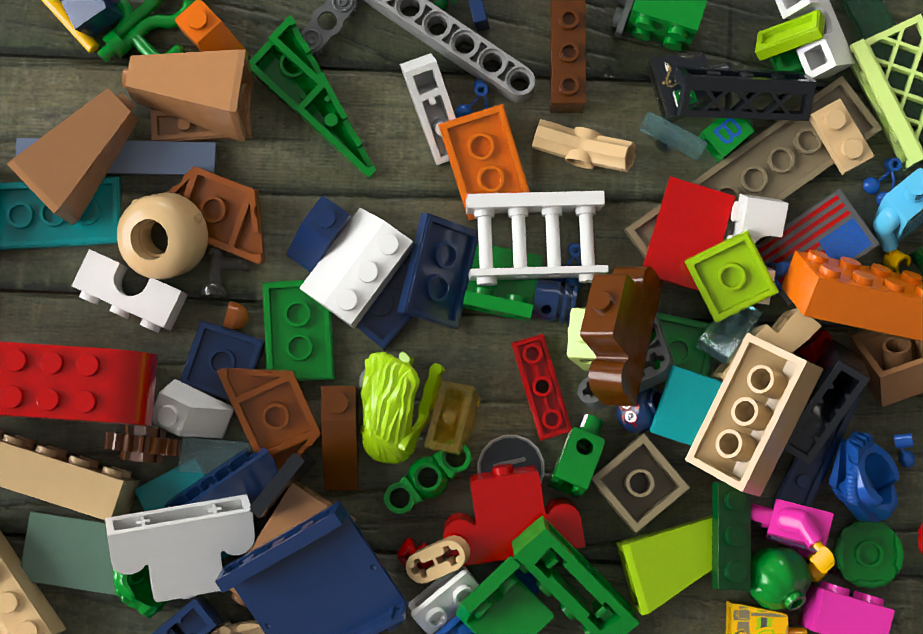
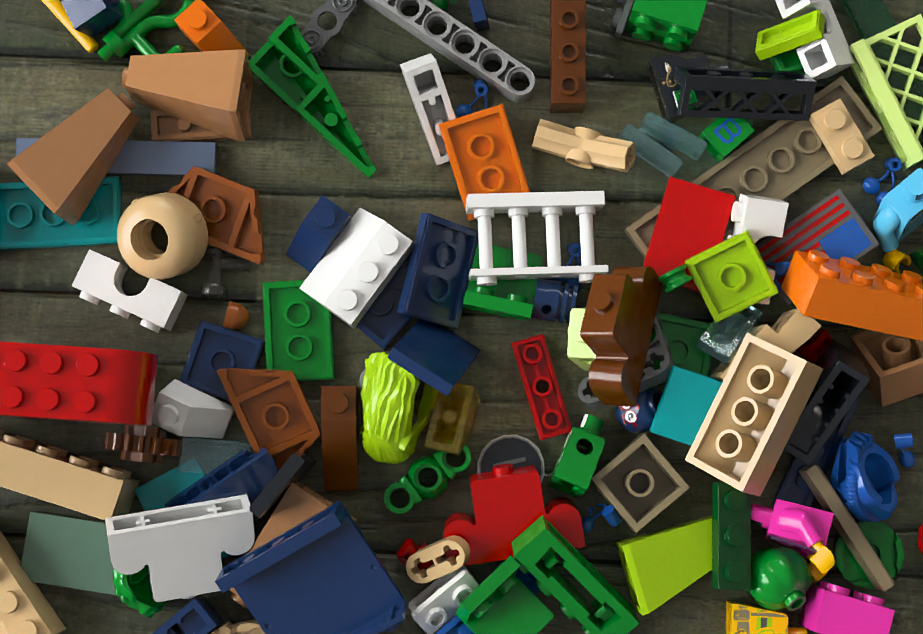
none -> dark blue tile [387,319,481,396]
none -> blue piece [581,503,622,533]
none -> clear light blue tile [618,124,683,178]
none -> green bush [658,264,693,294]
none -> dark tan tile [799,464,895,592]

